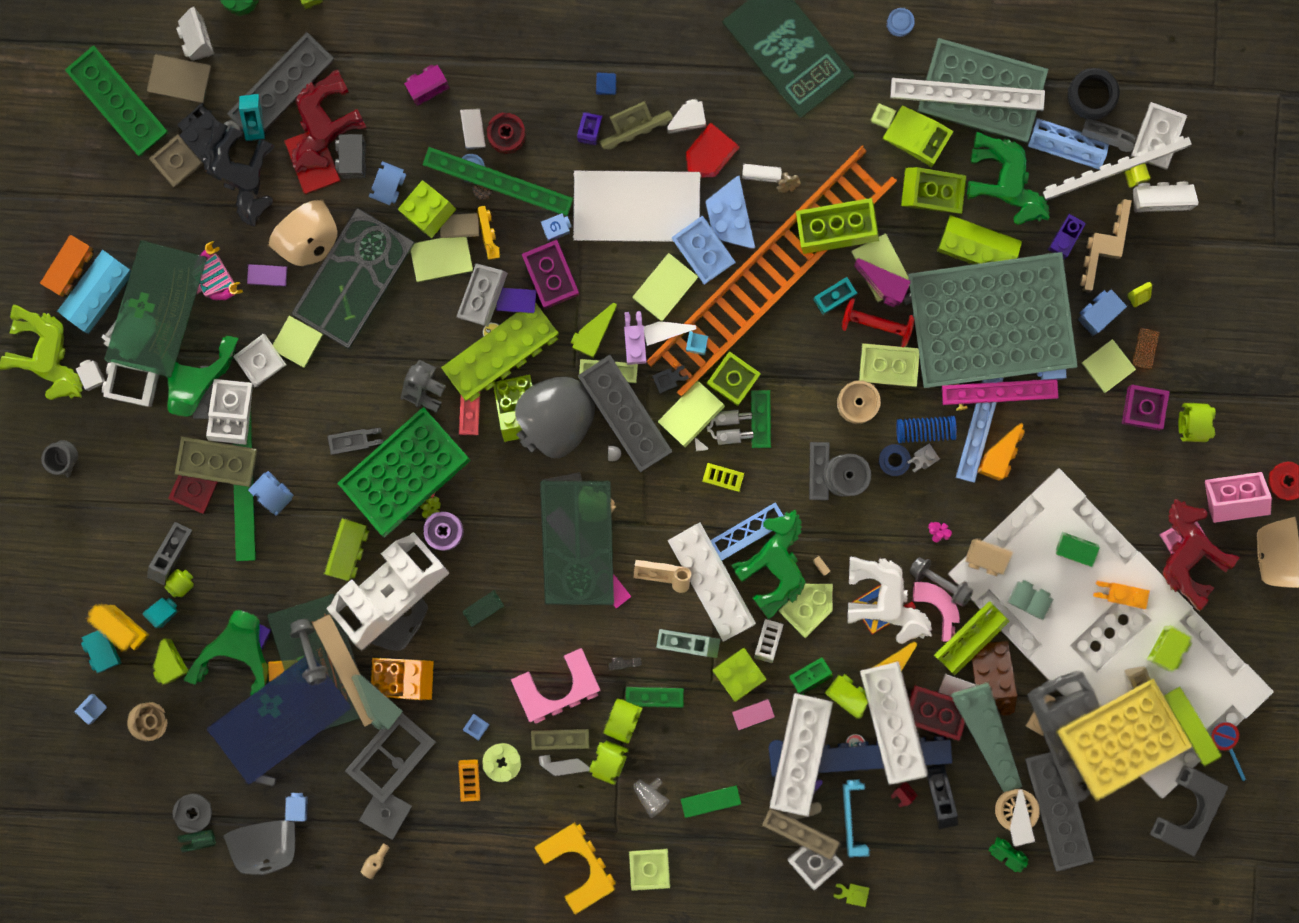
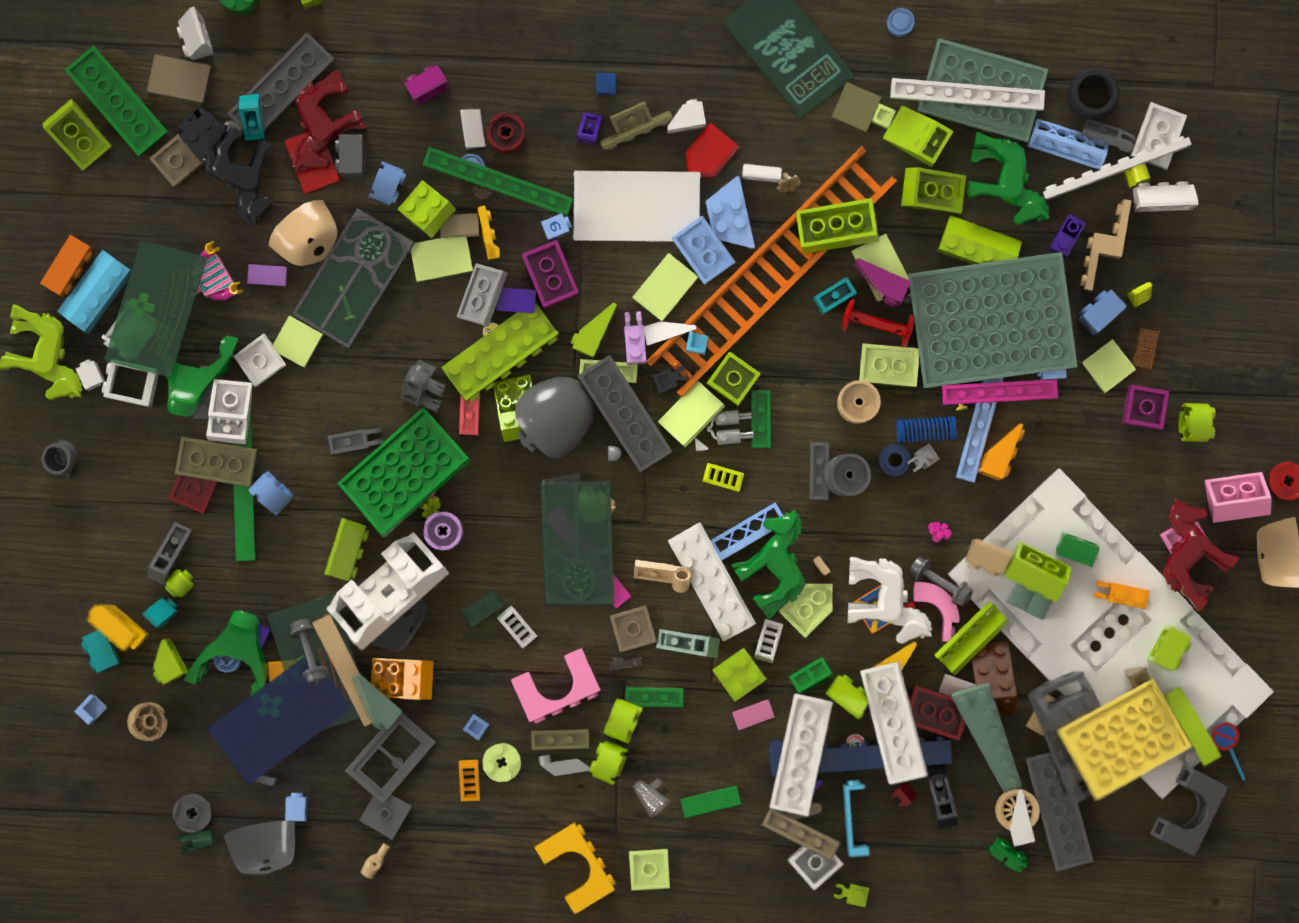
none -> lime slope [42,99,111,171]
none -> medium blue wheel [213,656,242,672]
none -> white slope [497,606,537,648]
none -> dark tan tile [610,605,657,653]
none -> olive tile [831,82,881,132]
none -> lime brick [1005,541,1072,602]

